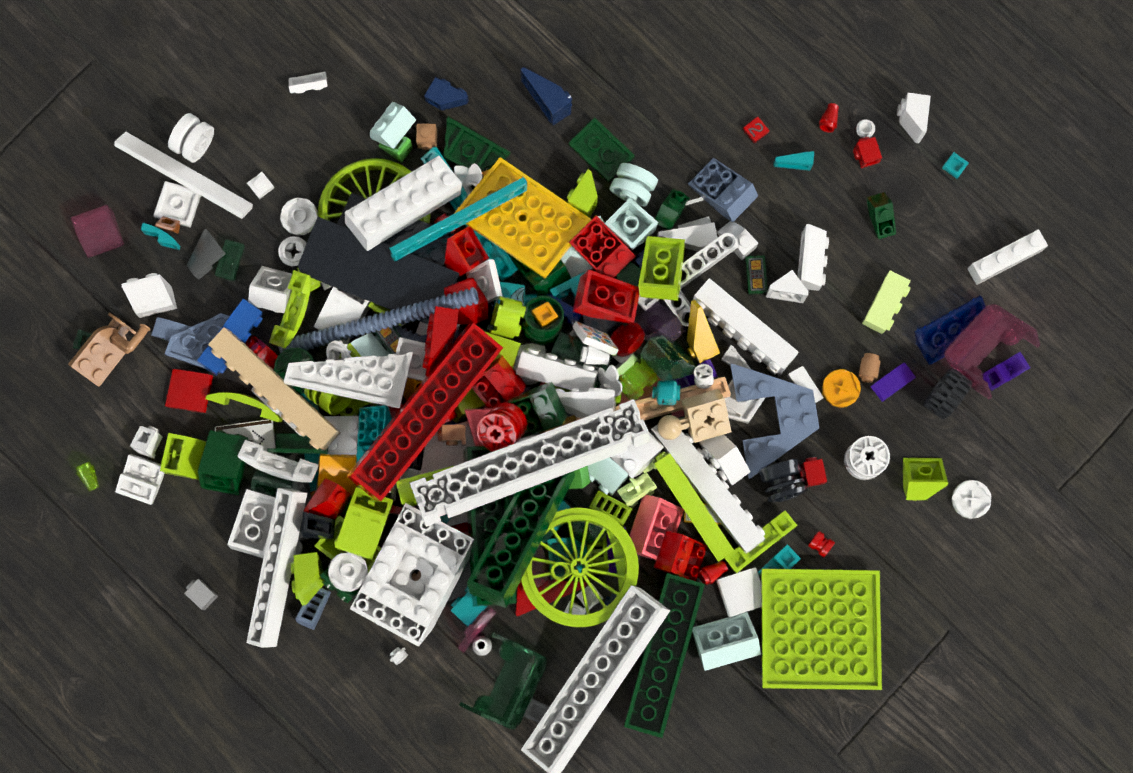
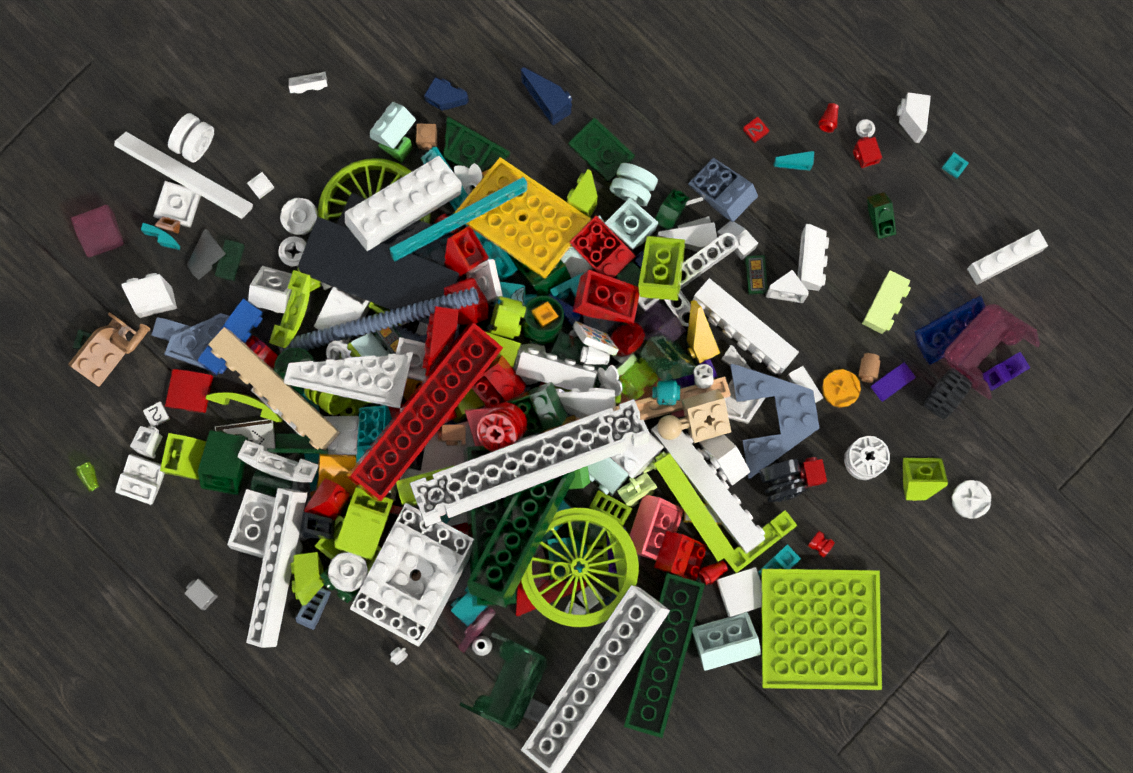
none -> white tile [143,402,170,427]

